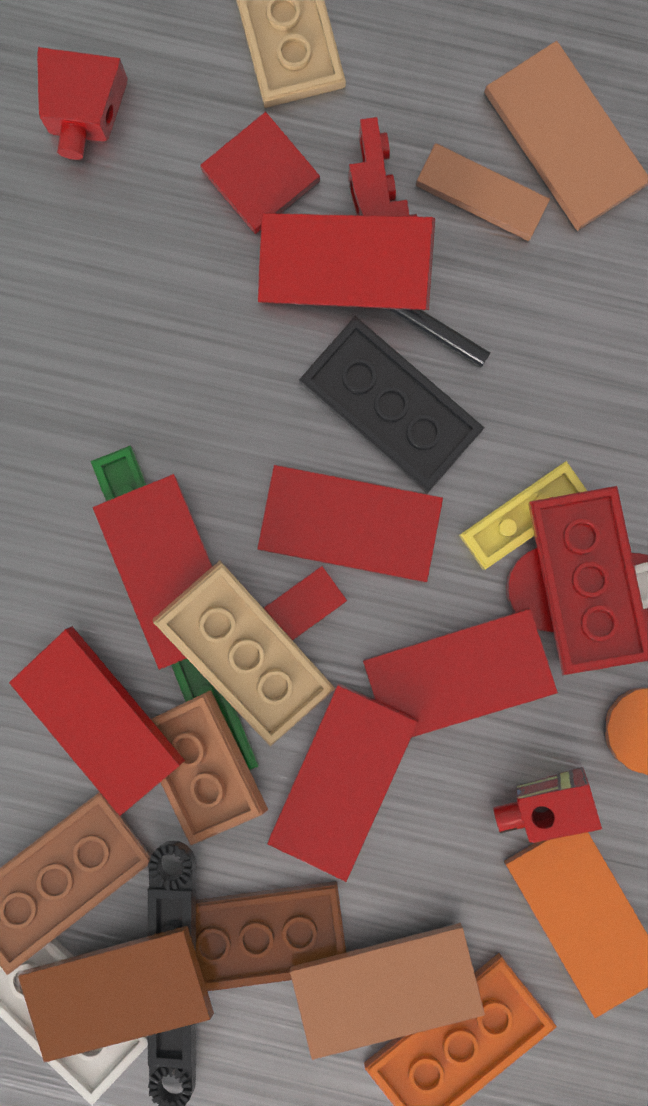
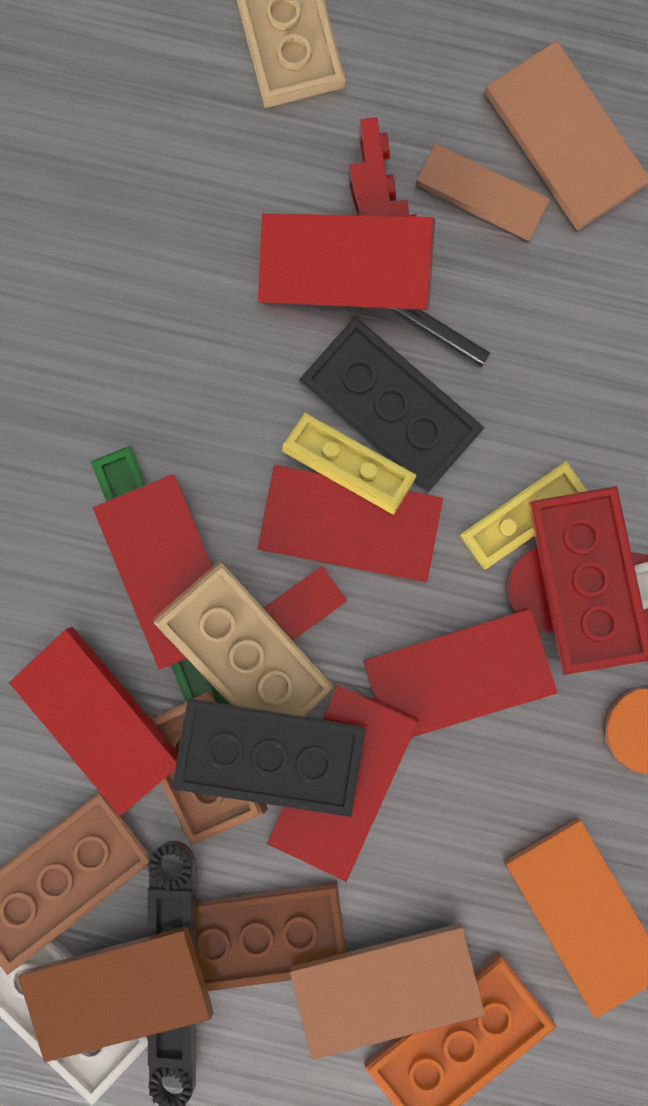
red torso [37,47,128,160] -> none
red tile [200,111,320,234] -> none
red torso [493,767,602,843] -> none
none -> black tile [172,698,366,817]
none -> light yellow tile [282,413,417,515]

